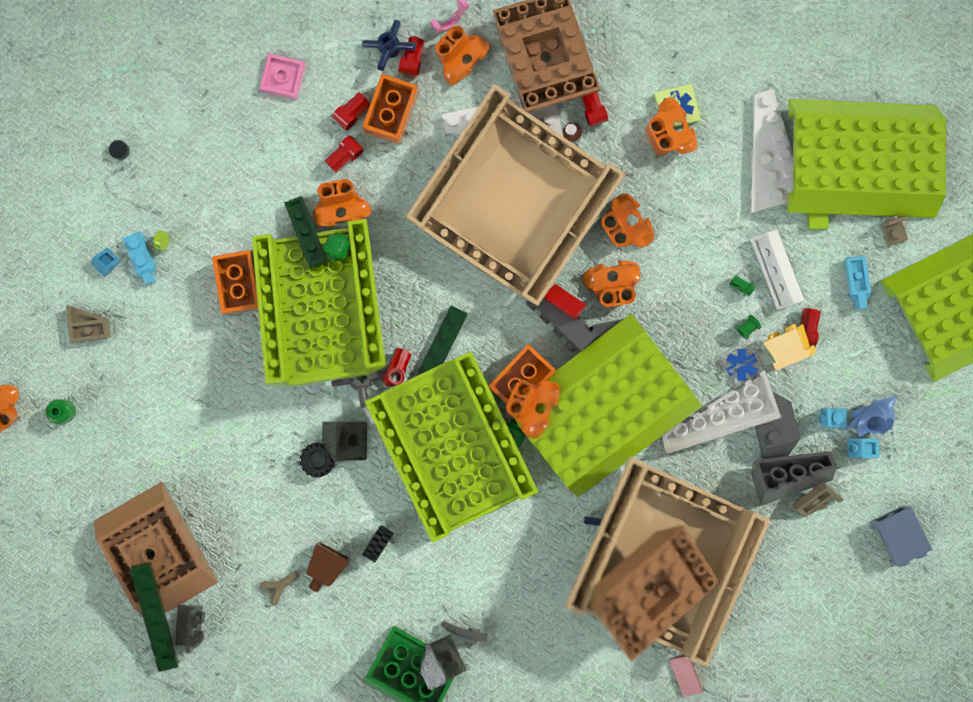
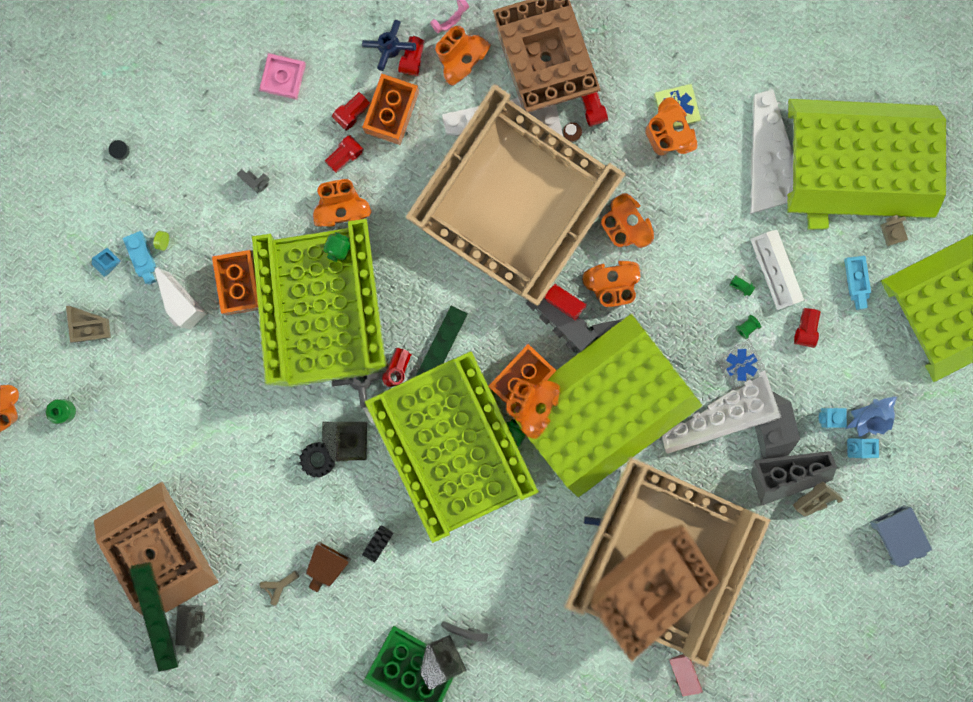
dark green tile [284,196,328,270] -> none
yellow hips [763,324,817,370] -> none
none -> white slope [155,268,207,329]
none -> dark grey bracket [237,169,270,193]

